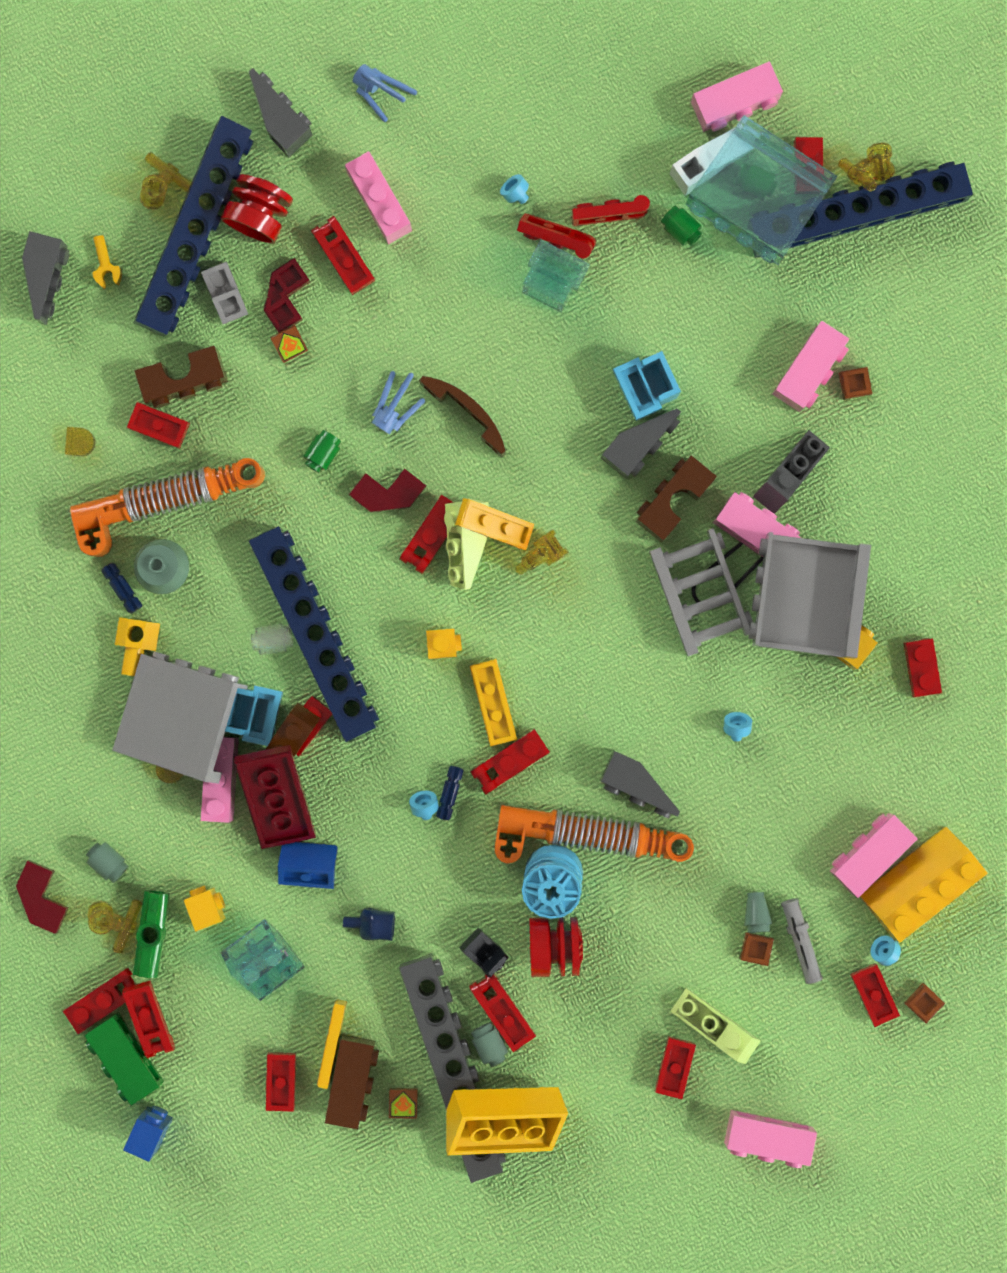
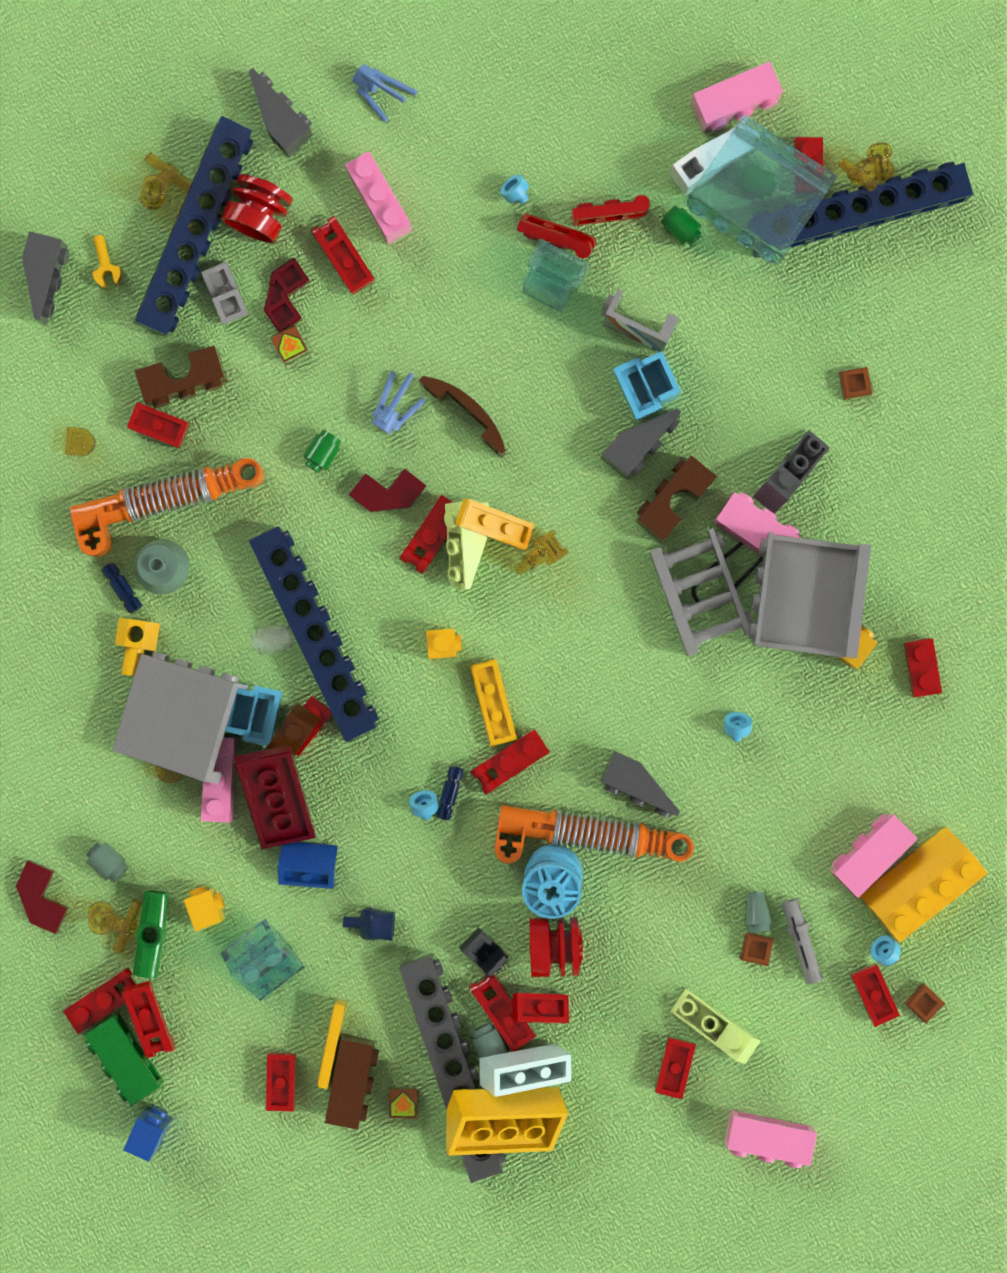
bright pink brick [772,321,849,412] -> none
none -> light aqua brick [480,1044,571,1097]
none -> red plate [513,993,569,1024]
none -> light grey panel [601,289,679,352]

